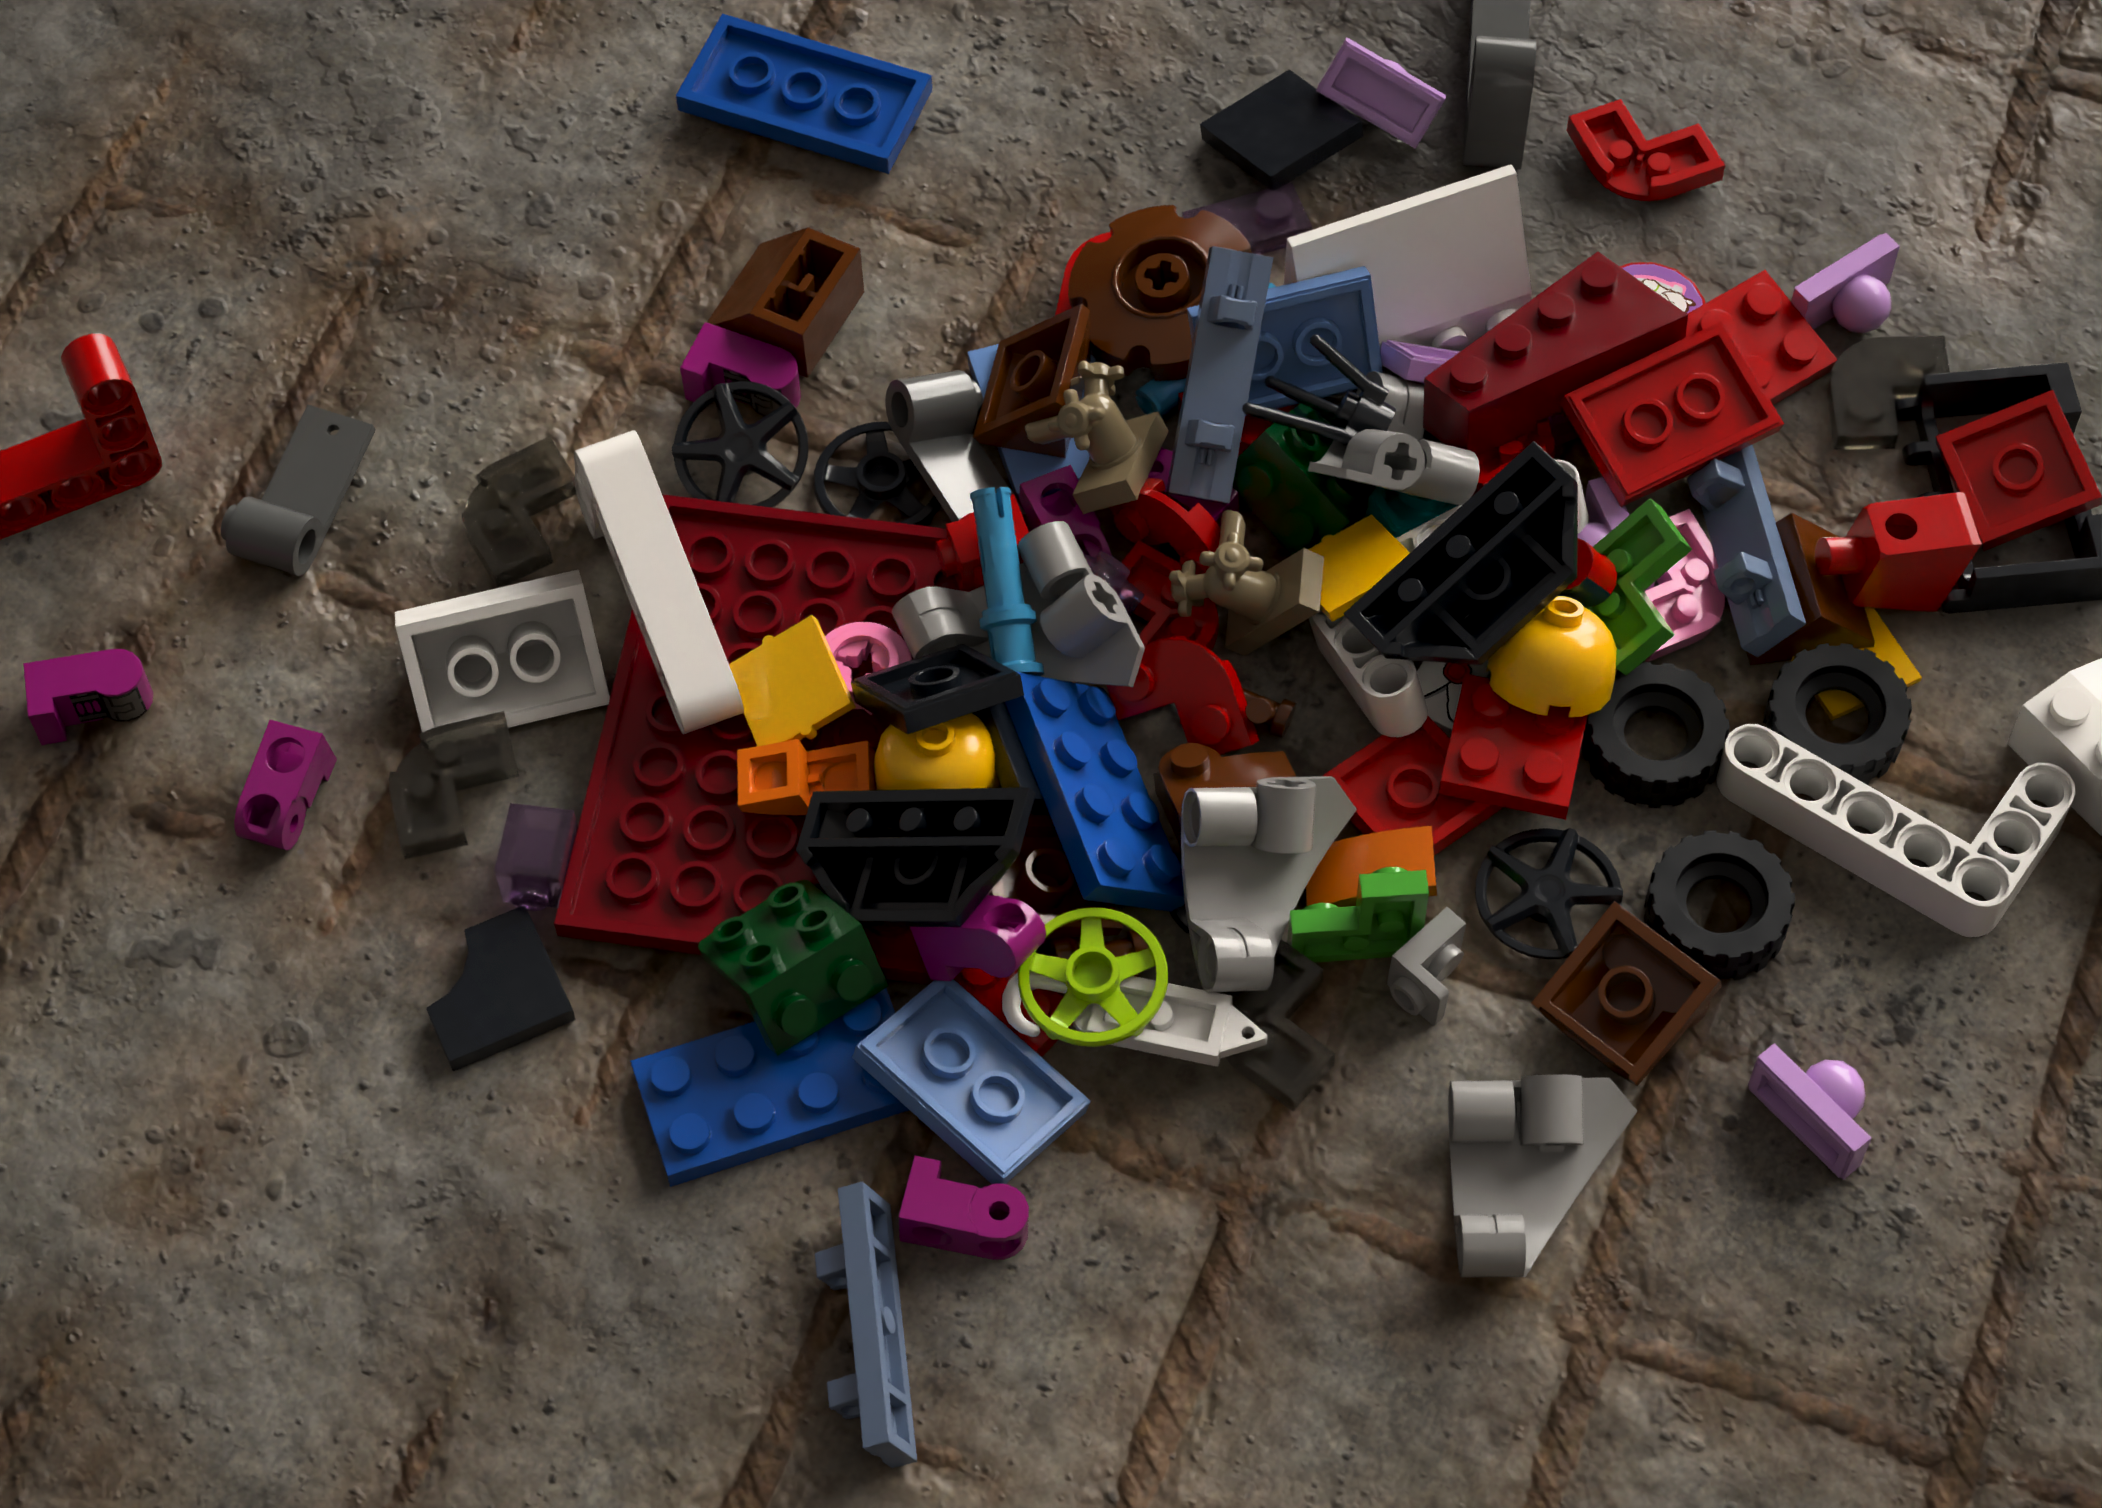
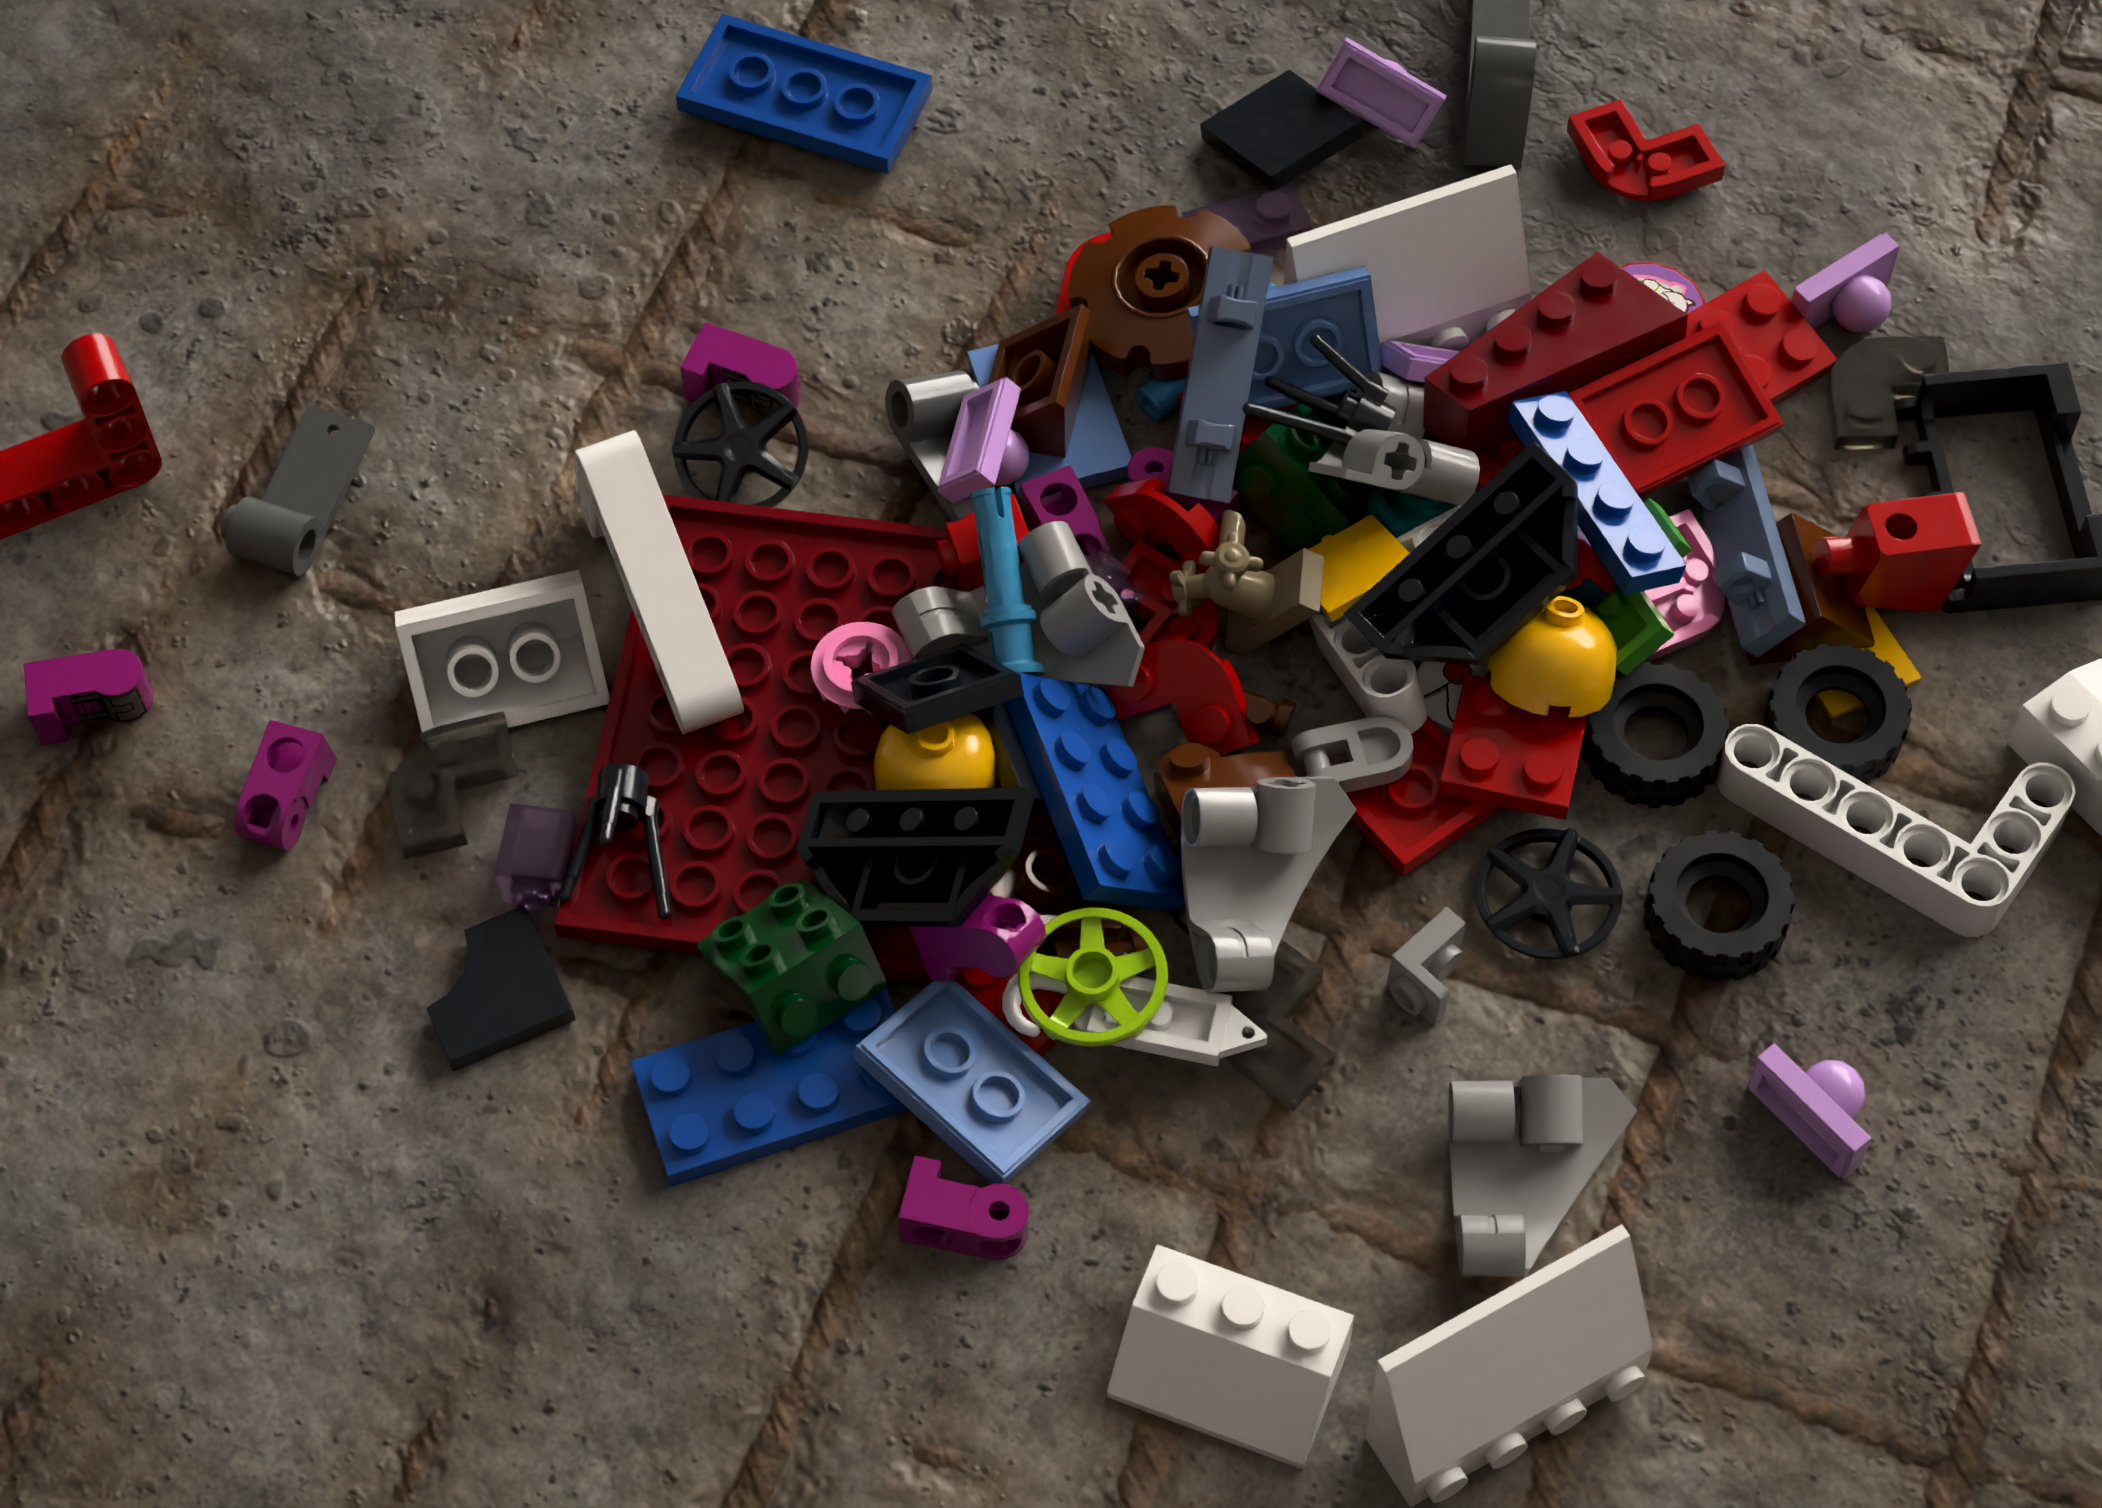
clear smoke plate [461,436,577,588] -> none
reddish brown slope [707,227,864,378] -> none
yellow piece [729,615,856,746] -> none
orange slope [737,739,877,815] -> none
black wheel [813,422,941,526] -> none
sand blue hinge [815,1181,917,1468] -> none
dark tan piece [1025,361,1169,514] -> none
bright green plate [1287,867,1429,964] -> none
orange slope [1306,826,1437,907] -> none
reddish brown slope [1531,901,1722,1086] -> none
red plate [1935,390,2102,551] -> none
none -> black plant [558,764,671,920]
none -> lavender tile [937,377,1030,503]
none -> white slope [1107,1244,1354,1470]
none -> light grey plate [1291,716,1413,793]
none -> white slope [1365,1224,1653,1508]
none -> plate [1506,391,1687,595]

